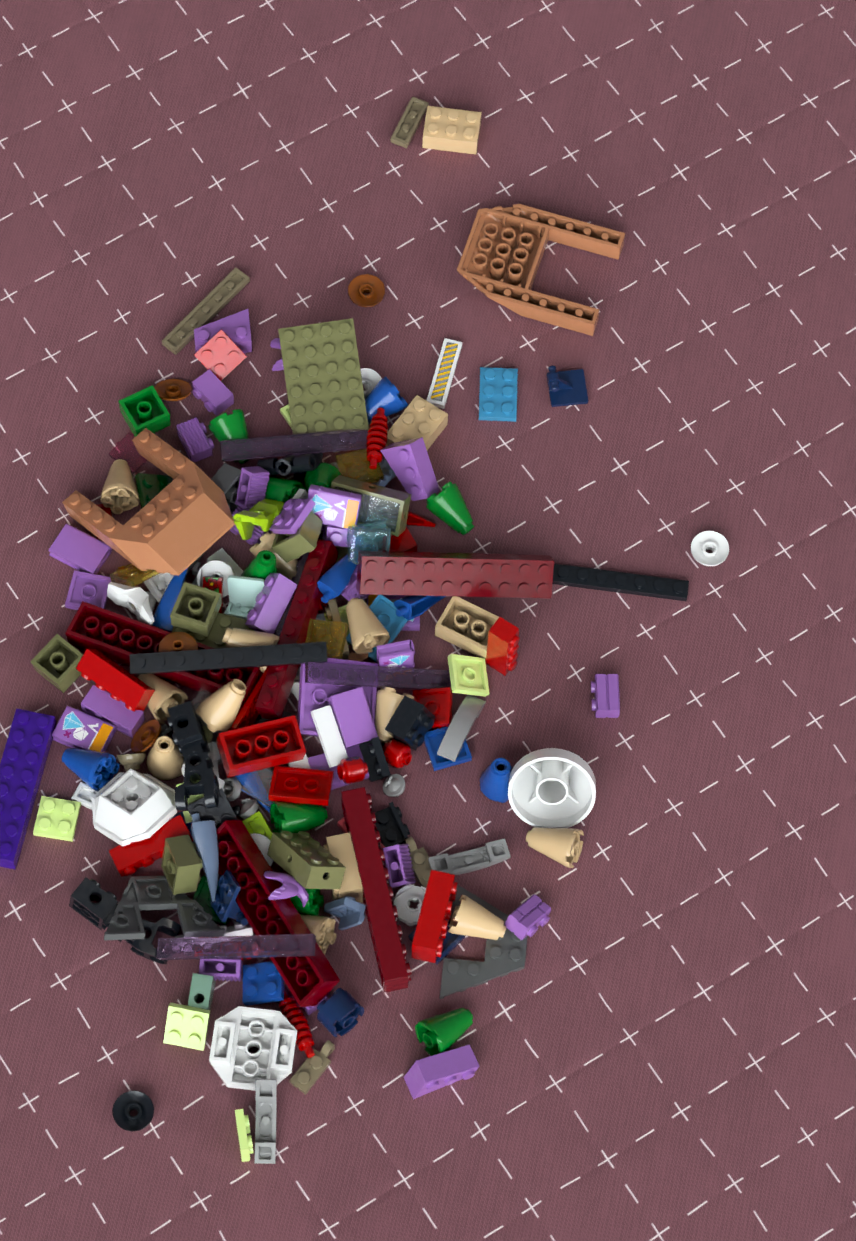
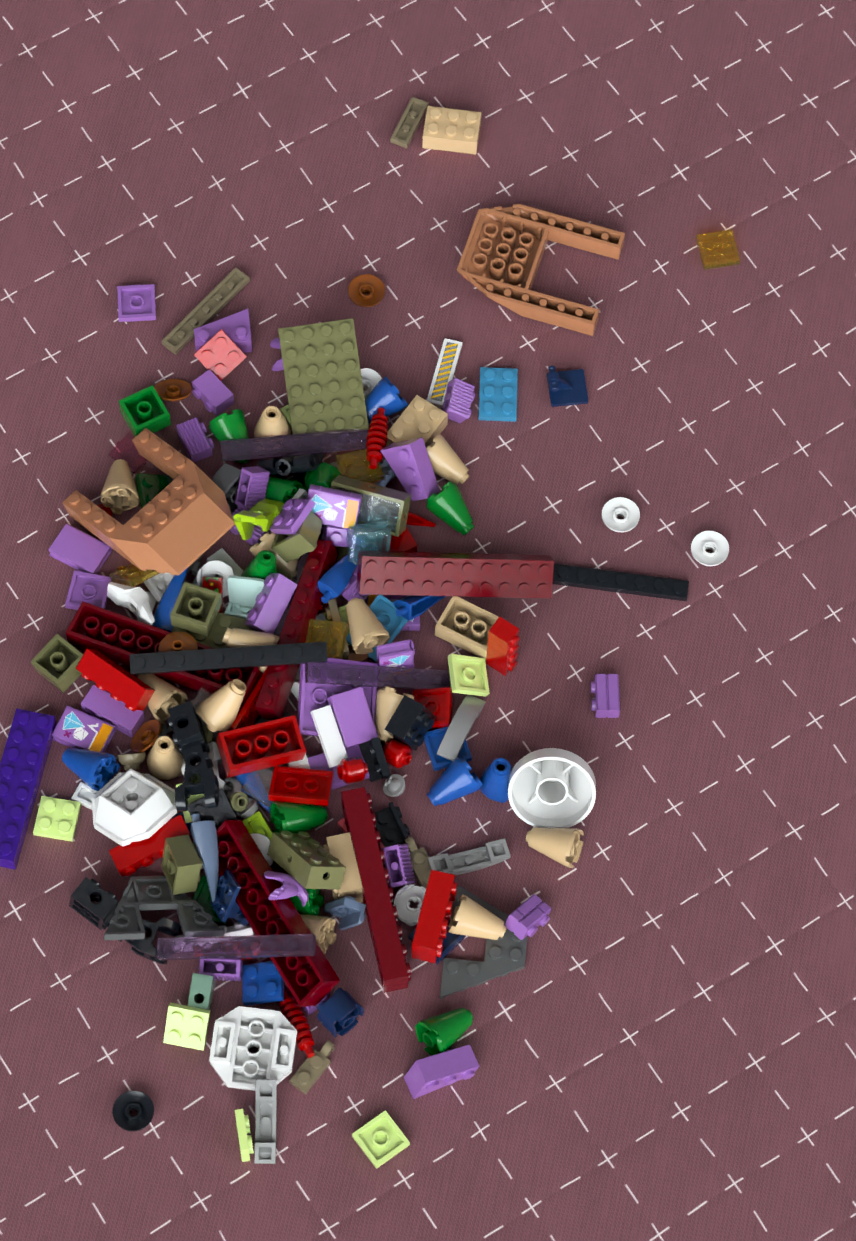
none -> medium lavender plate [117,284,156,322]
none -> olive plate [229,792,248,812]
none -> tan cone [254,406,291,451]
none -> yellowish green plate [352,1110,410,1169]
none -> tan cone [426,434,470,485]
none -> blue cone [426,756,483,807]
none -> medium lavender brick [442,378,475,424]
none -> white dish [602,497,640,532]
none -> clear yellow plate [696,230,740,270]

